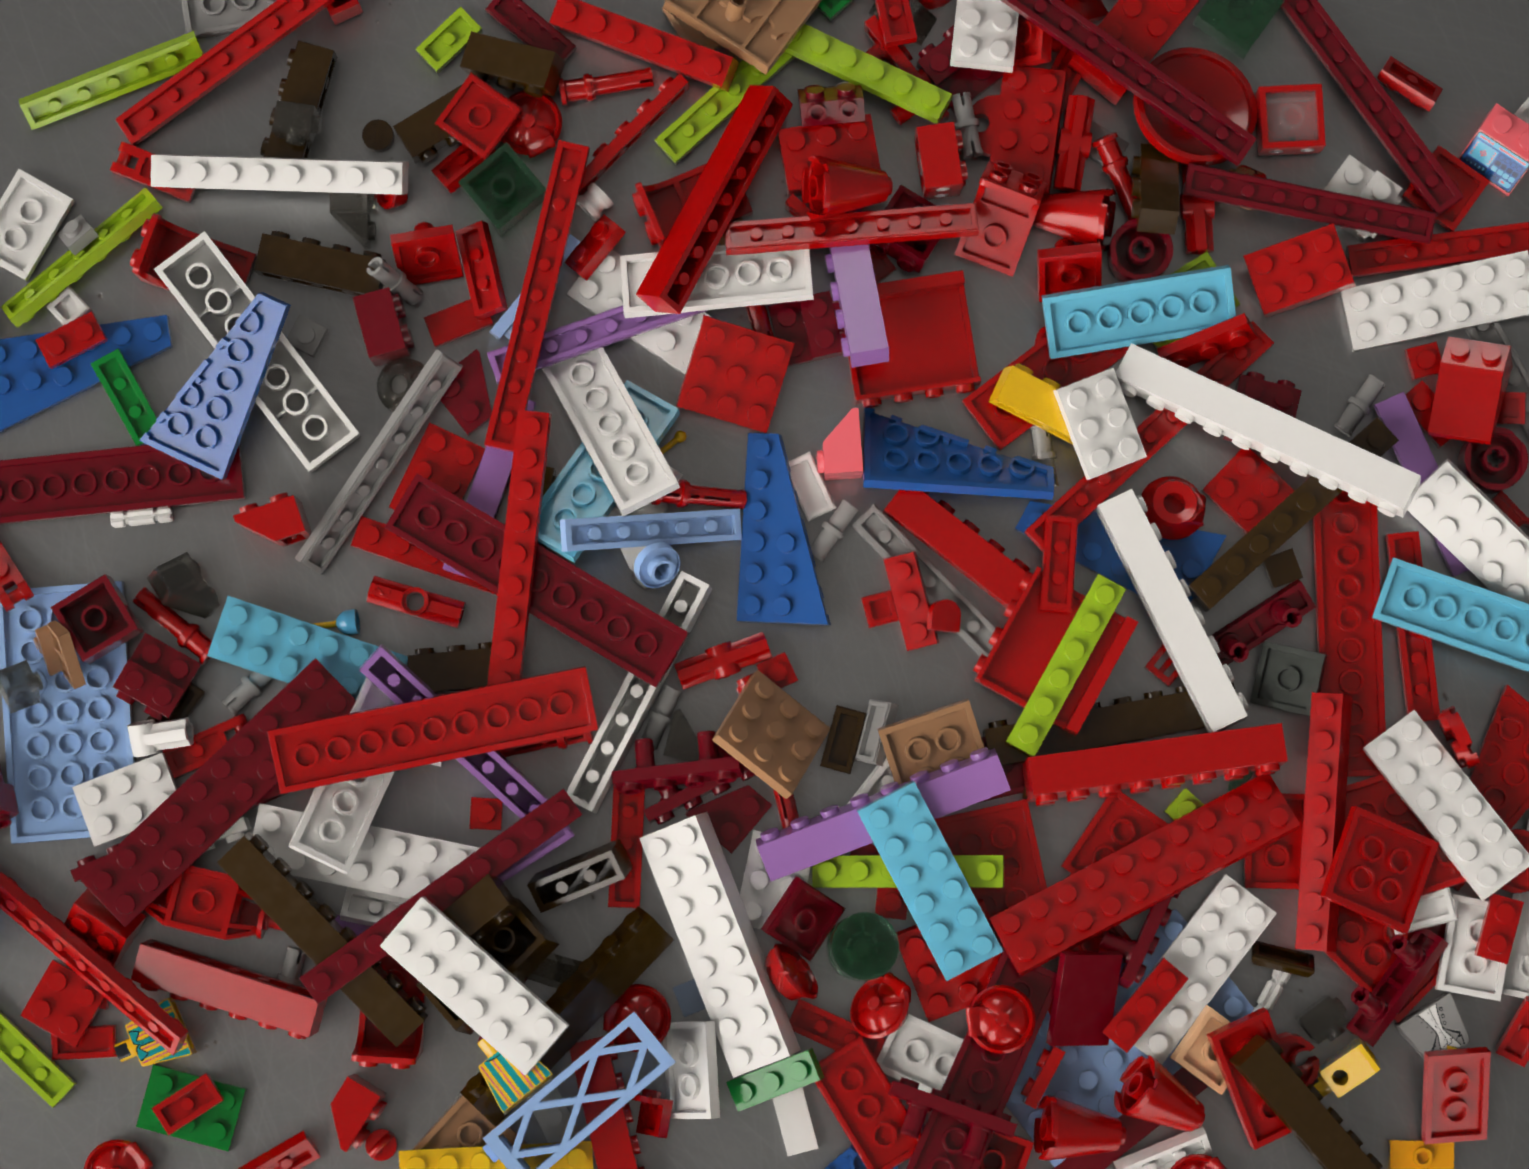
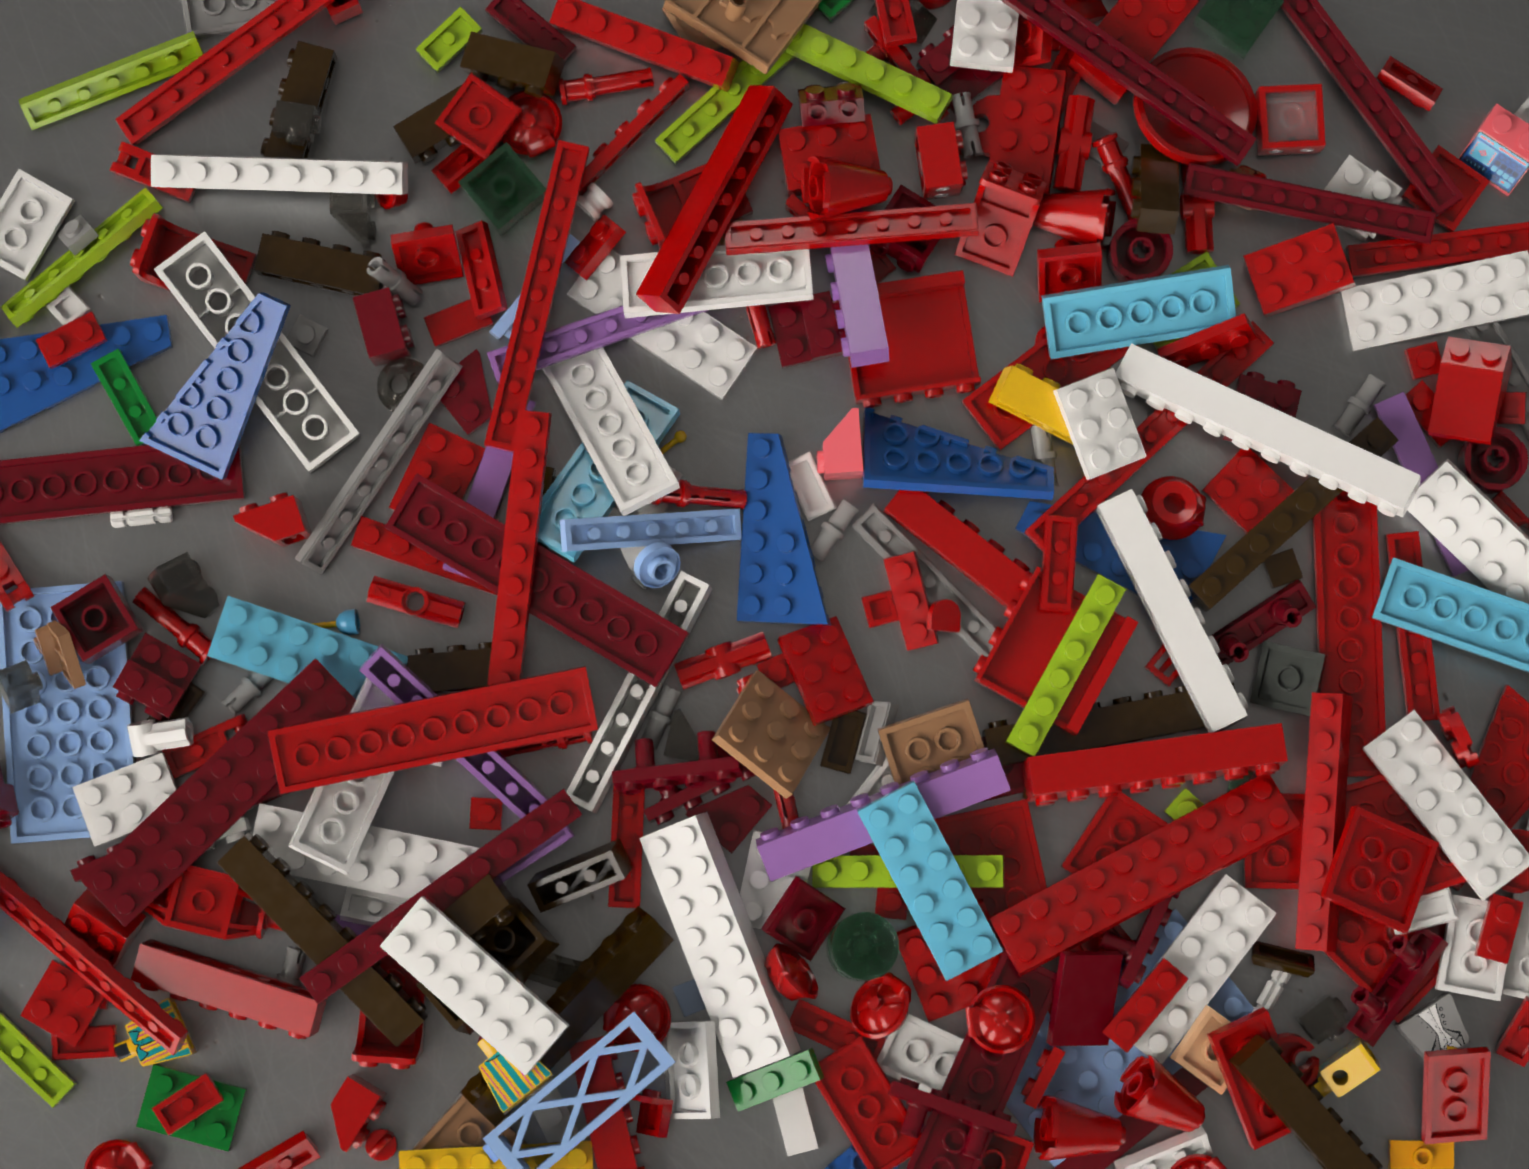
dark brown tile [362,119,395,153] -> none
red plate [676,315,795,433] -> none
none -> red plate [777,616,874,726]

